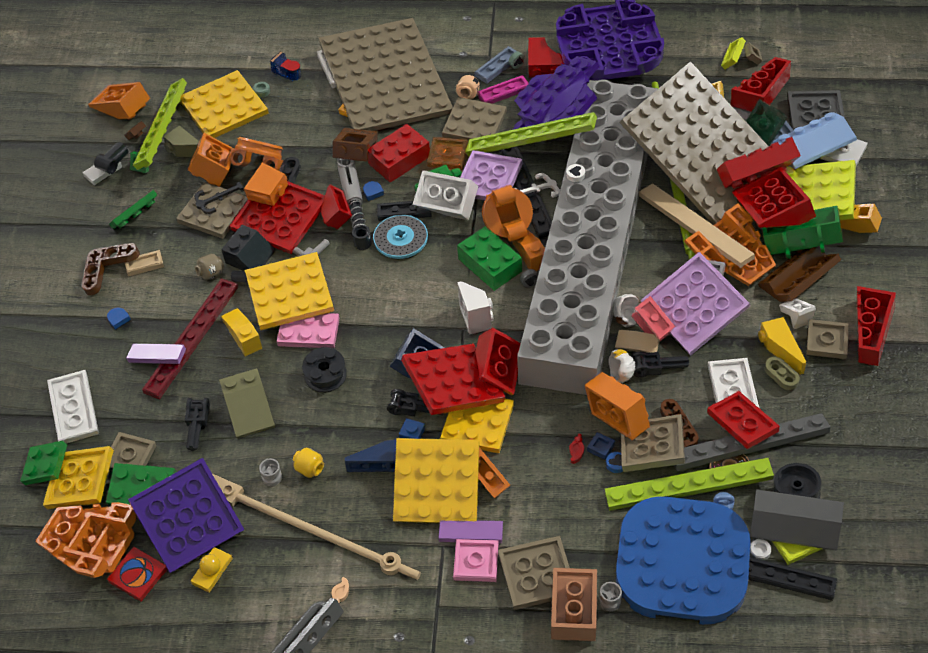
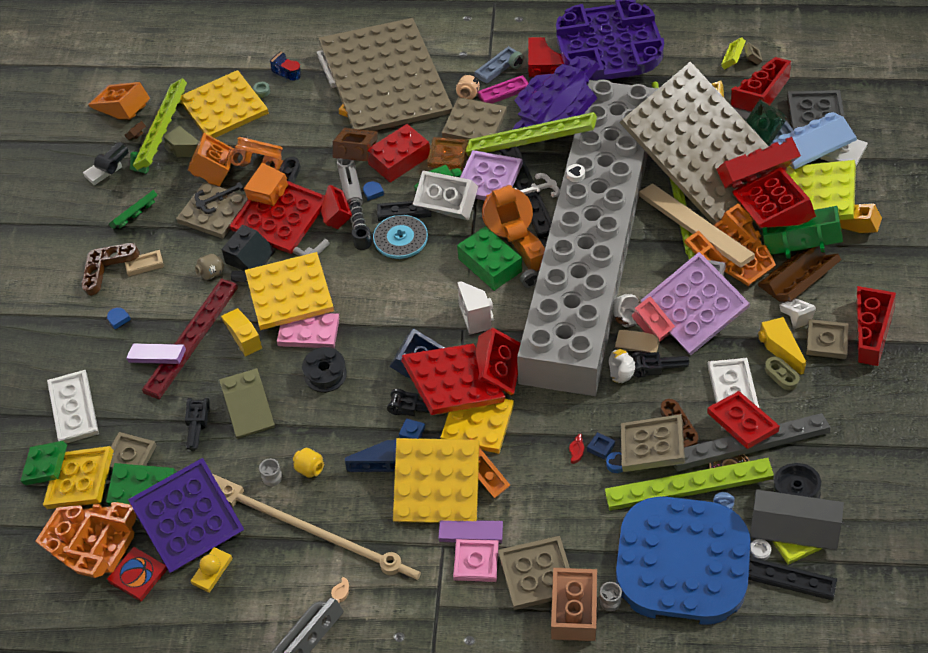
orange brick [585,372,650,440] -> none

